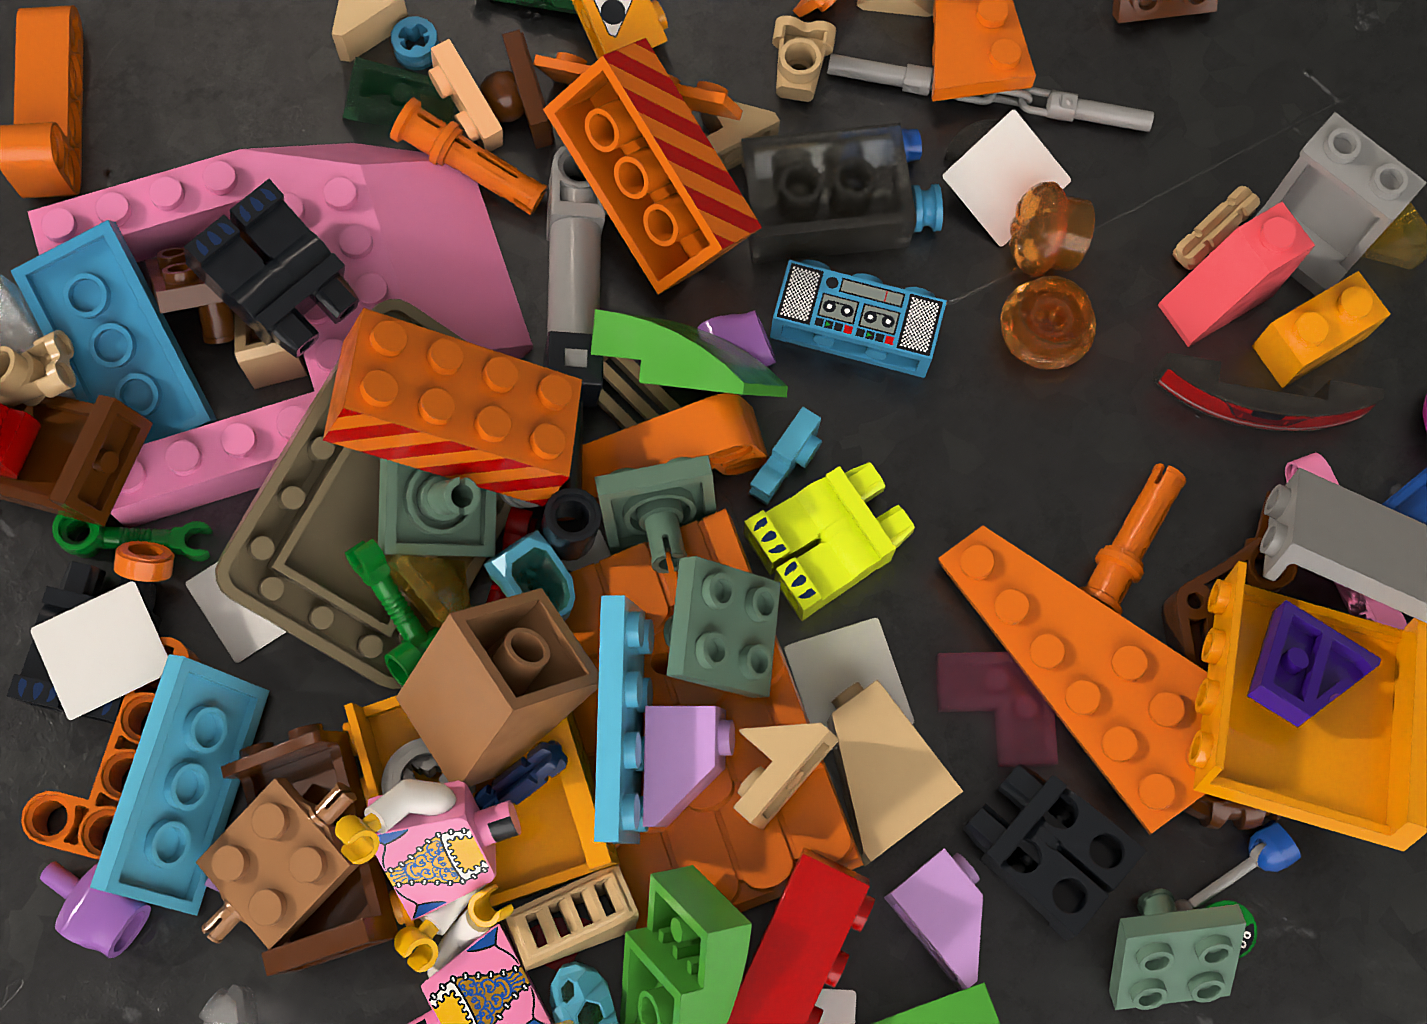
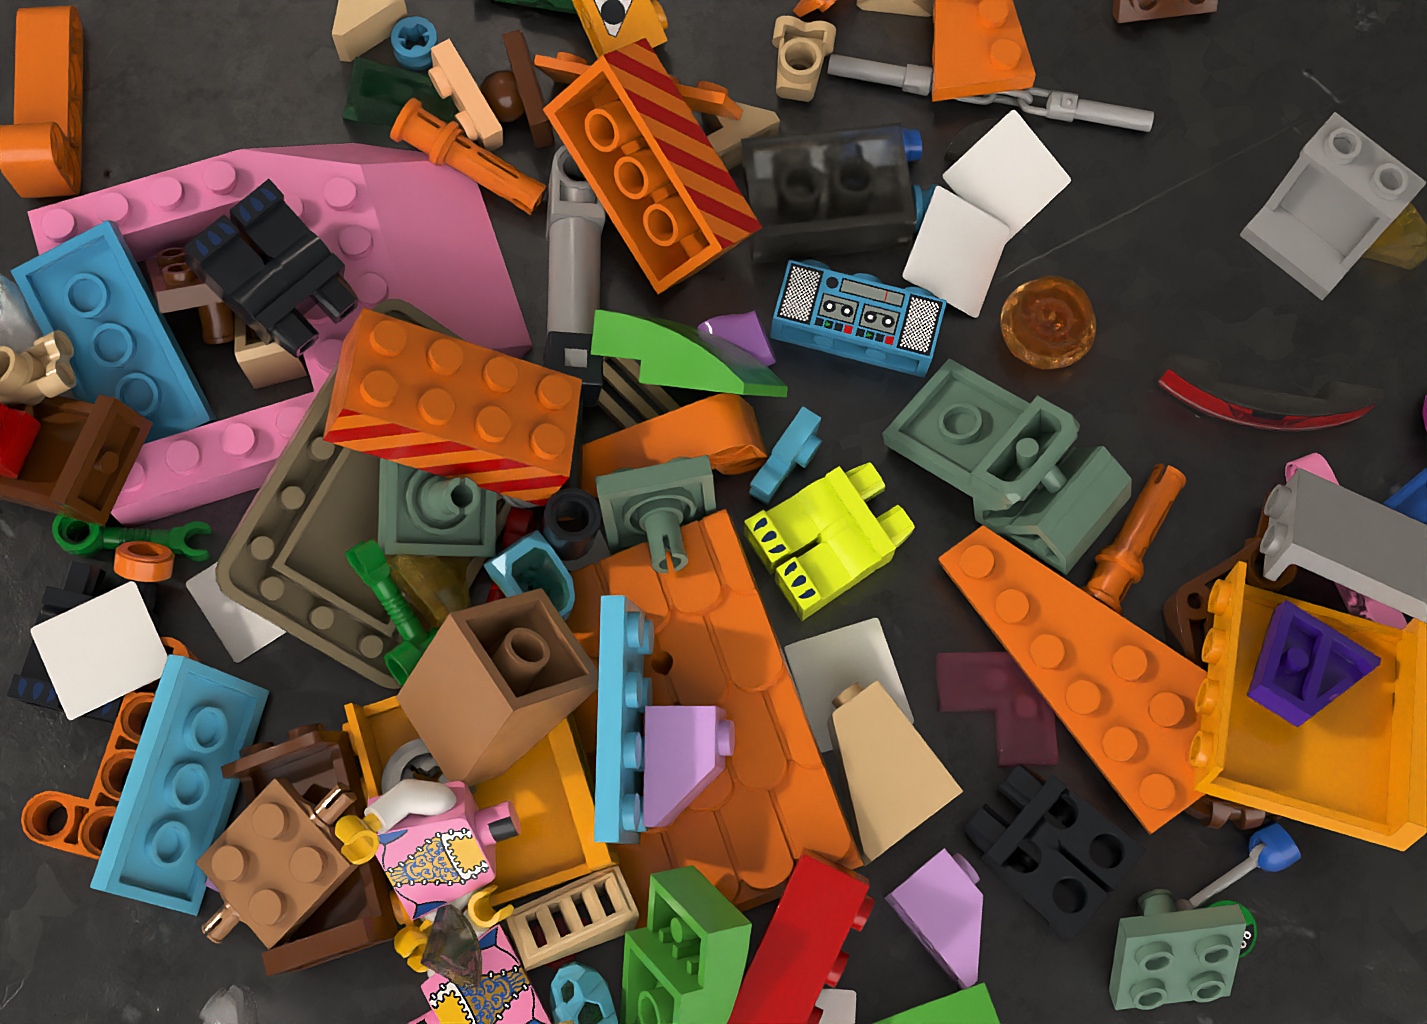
medium lavender piece [40,861,151,958] -> none
dark blue axle [474,740,568,810] -> none
sand green plate [664,556,781,698] -> none
tan slope [733,723,839,830] -> none
clear orange piece [1009,181,1095,277] -> none
coral slope [1158,201,1315,347] -> none
tan axle [1173,186,1260,270] -> none
light orange brick [1252,271,1391,389] -> none
none -> clear smoke tile [420,904,482,990]
none -> sand green piece [883,358,1132,575]
none -> white sticker [903,186,1010,318]

